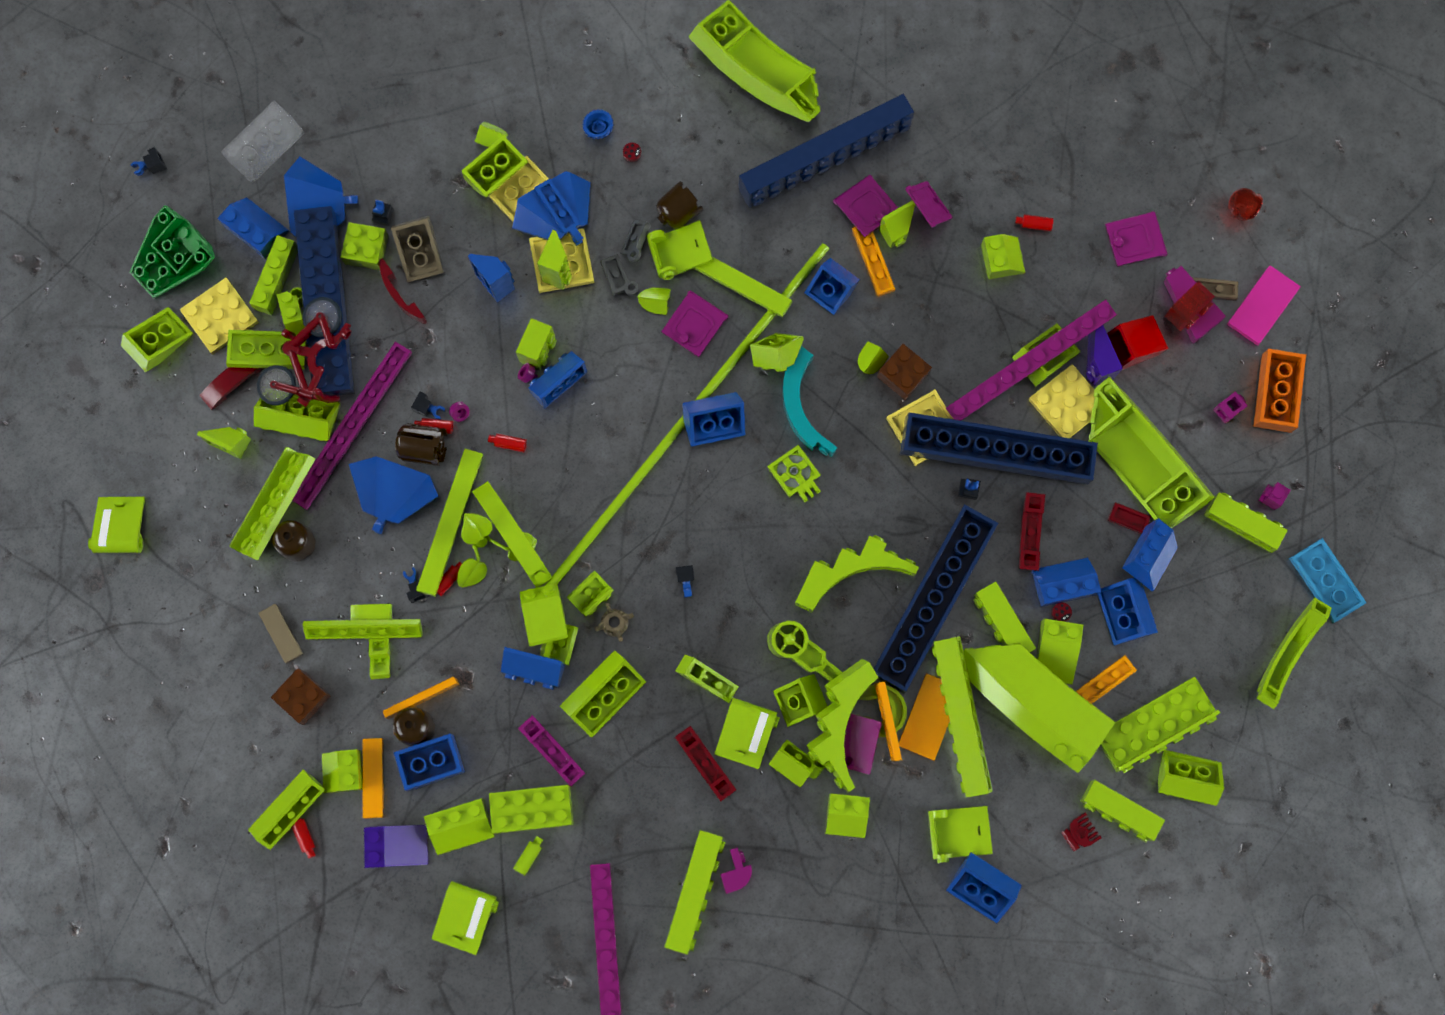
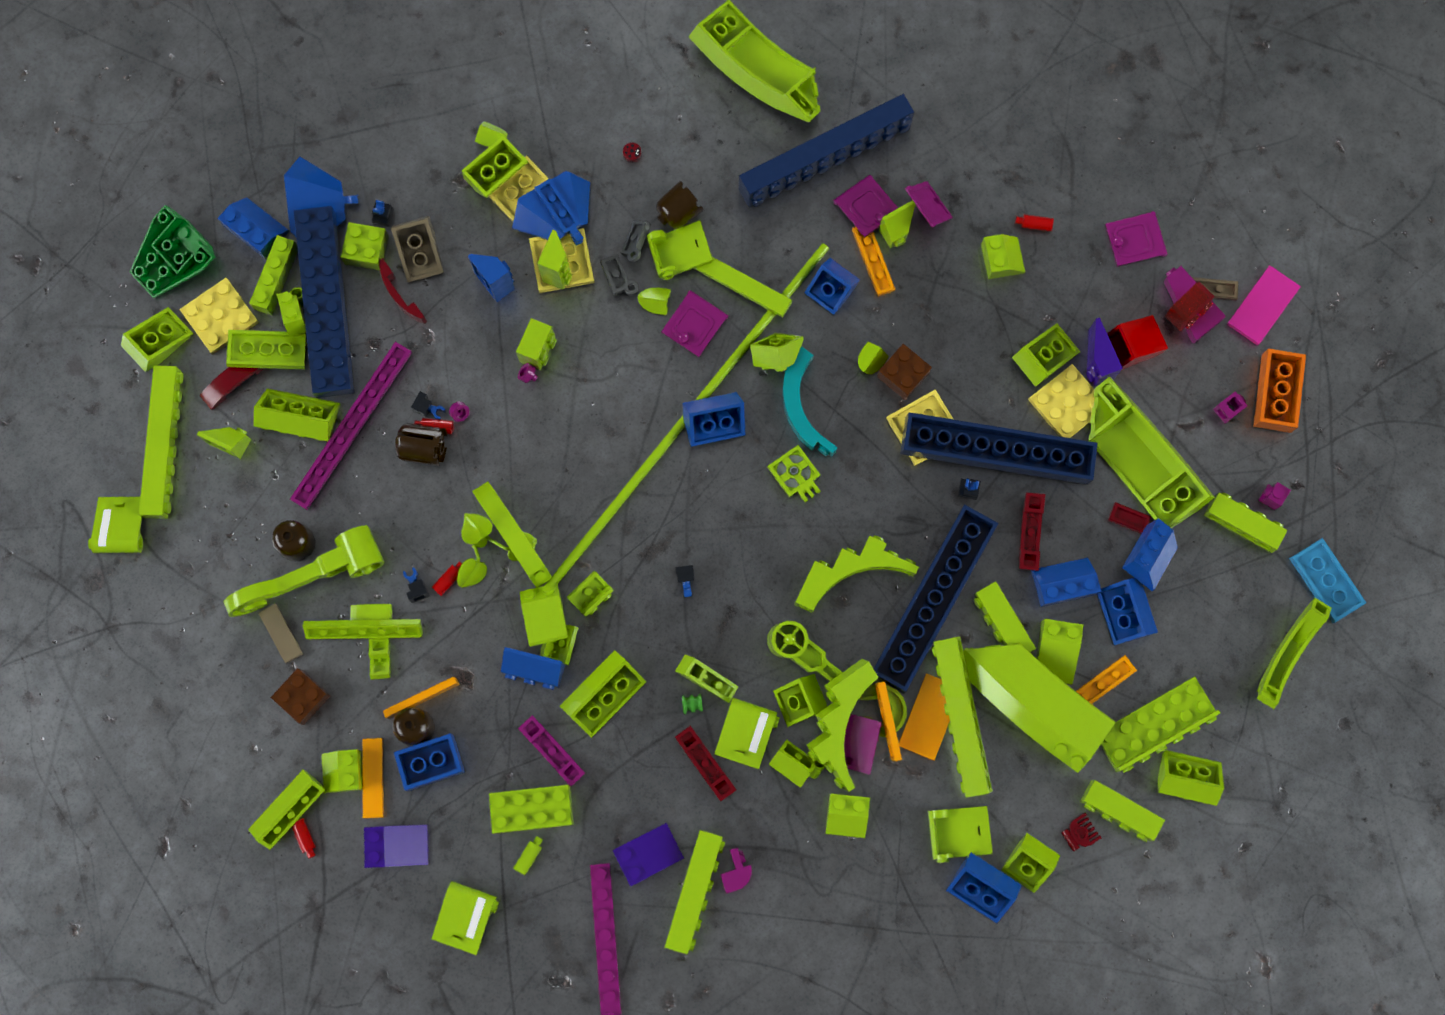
black piece [131,147,167,176] -> none
clear slope [221,100,305,183] -> none
lime bracket [229,447,315,561] -> none
piece [257,297,352,407] -> none
blue panel [349,456,439,534] -> none
lime tile [416,449,483,597] -> none
lime slope [424,798,495,855] -> none
red cylinder [488,433,527,453] -> none
blue slope [528,351,587,409] -> none
blue hat [582,109,614,140] -> none
dark tan piece [594,603,634,642] -> none
magenta plate [946,300,1117,421] -> none
dark red tile [1051,602,1072,622] -> none
clear red cap [1228,188,1263,221] -> none
none -> lime brick [139,365,184,519]
none -> lime piece [223,525,385,617]
none -> dark purple slope [612,823,685,887]
none -> bright green bush [682,694,703,714]
none -> lime slope [1001,833,1060,893]

